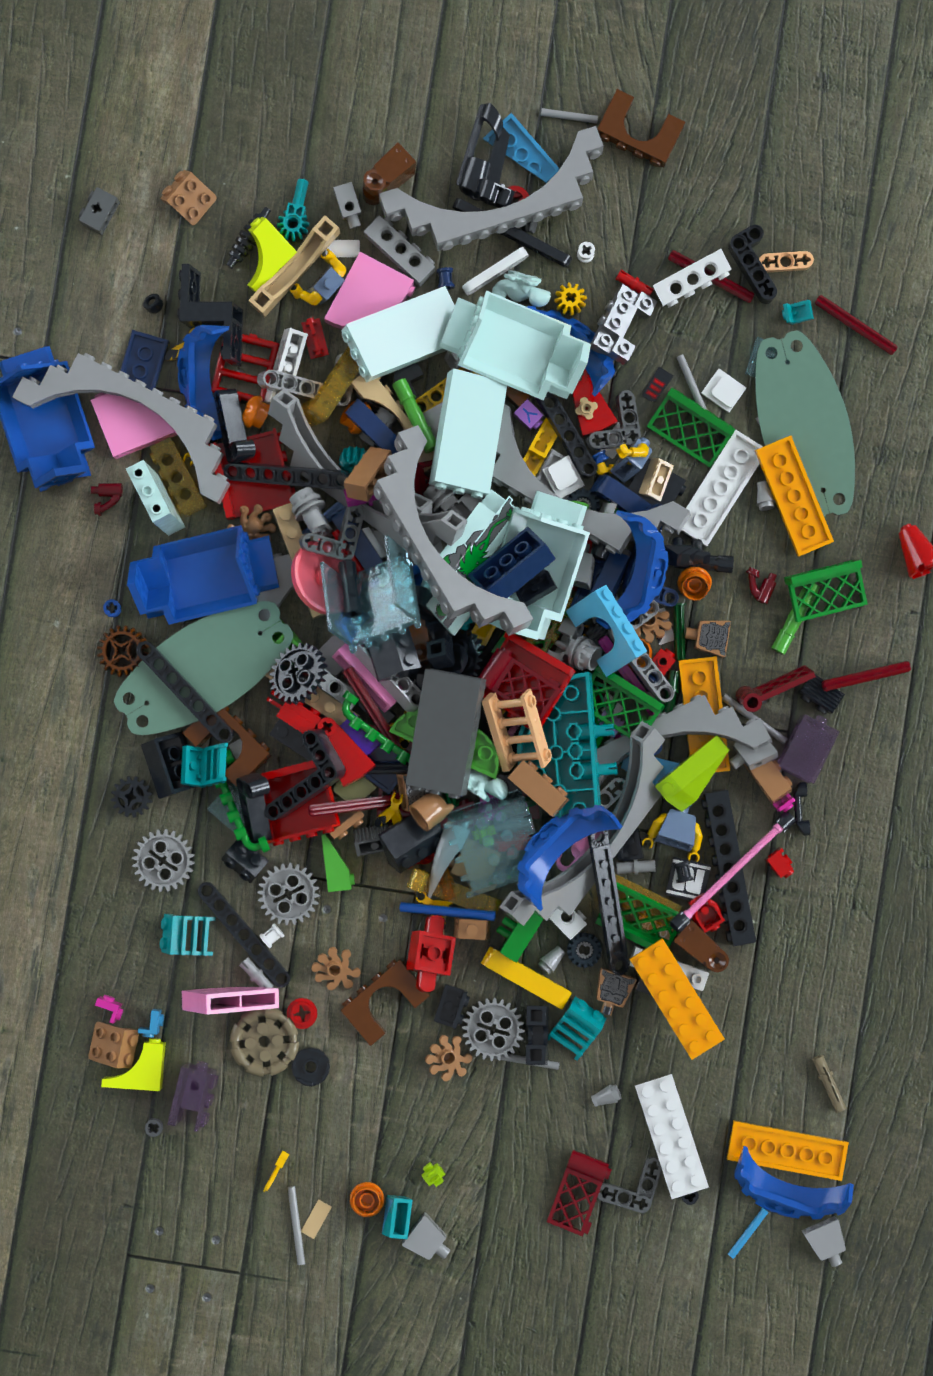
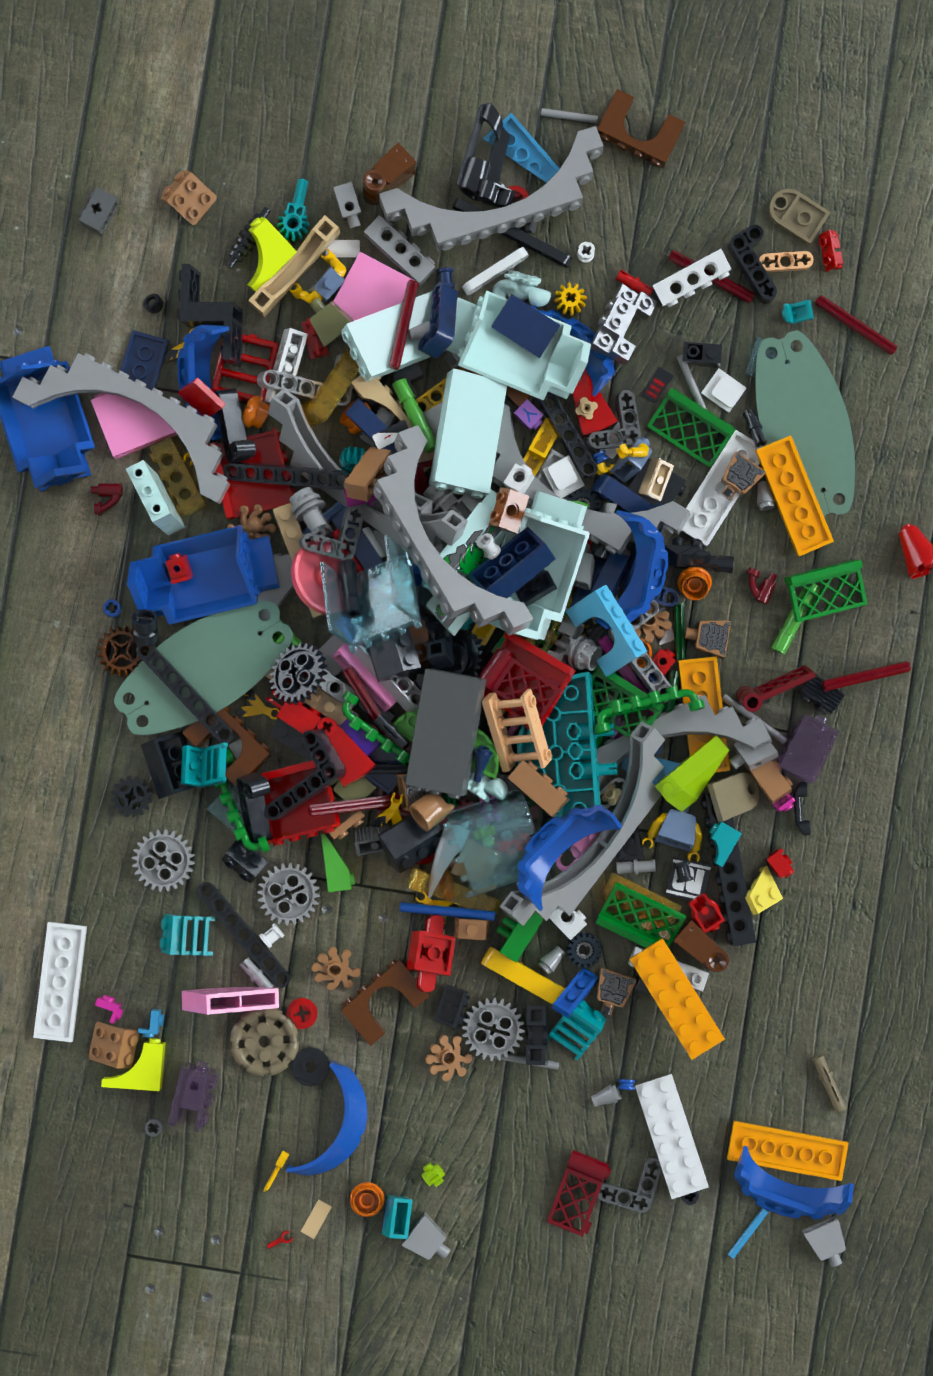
light grey bar [287,1186,305,1265] -> none
black plate [588,830,629,976] -> none
bright pink hose [669,811,796,933] -> none
none -> white plate [33,922,87,1042]
none -> black wheel [132,609,158,646]
none -> red brick [165,553,193,584]
none -> red tile [178,378,225,416]
none -> yellow piece [235,690,280,720]
none -> red hand [267,1230,293,1249]
none -> blue windscreen [285,1060,367,1176]
none -> olive torso [309,297,354,347]
none -> sticker [372,420,409,449]
none -> black pin [373,714,409,750]
none -> dark red axle [389,280,418,370]
none -> light grey cone [408,321,430,341]
none -> dark blue beam [418,282,457,359]
none -> dark blue cone [473,746,493,782]
none -> white bush [477,533,501,559]
none -> brick [489,488,529,533]
none -> dark blue tile [491,294,560,358]
none -> white brick [503,463,534,494]
none -> blue plate [552,967,599,1018]
none -> green bar [594,686,705,735]
none -> tan plate [602,784,622,806]
none -> blue bush [618,1079,635,1090]
none -> black slope [682,342,722,368]
none -> dark tan tile [707,772,759,822]
none -> teal arch [709,822,742,867]
none -> torso [721,451,766,500]
none -> black pin [743,409,767,447]
none -> light yellow wing [745,865,783,915]
none -> dark tan tile [769,189,831,245]
none -> red hinge [819,230,844,272]

